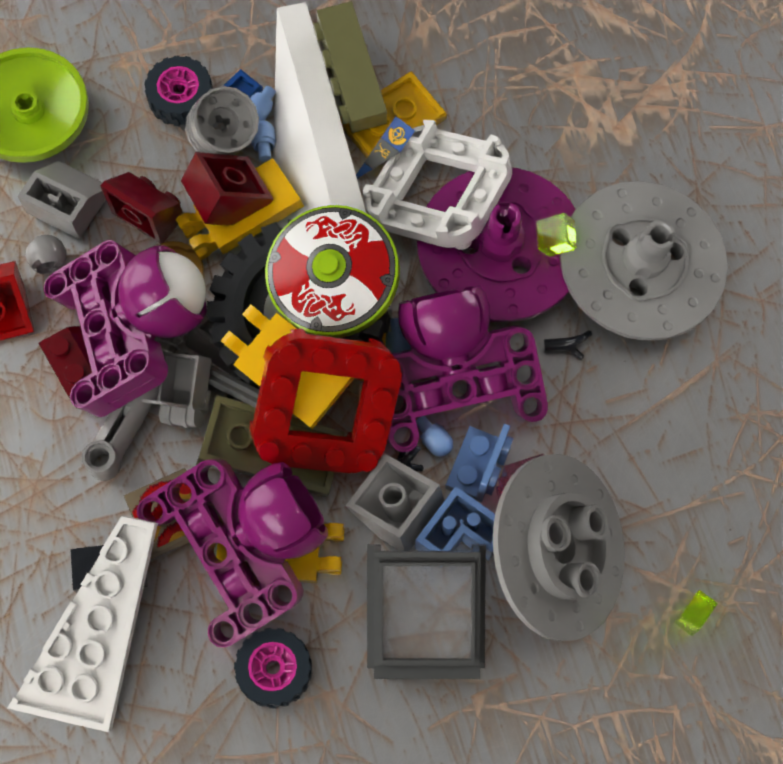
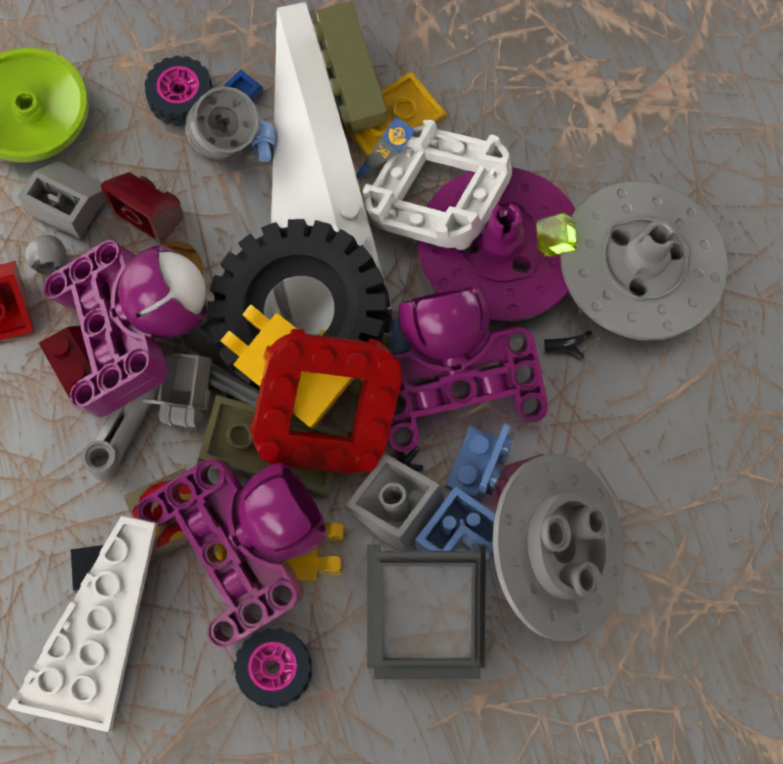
yellow tile [176,158,304,260] -> none
dark red slope [181,152,273,225] -> none
light blue cylinder [250,86,276,121] -> none
dish [265,205,400,338] -> none
light blue cylinder [416,416,453,457] -> none
clear neon green piece [674,590,718,636] -> none

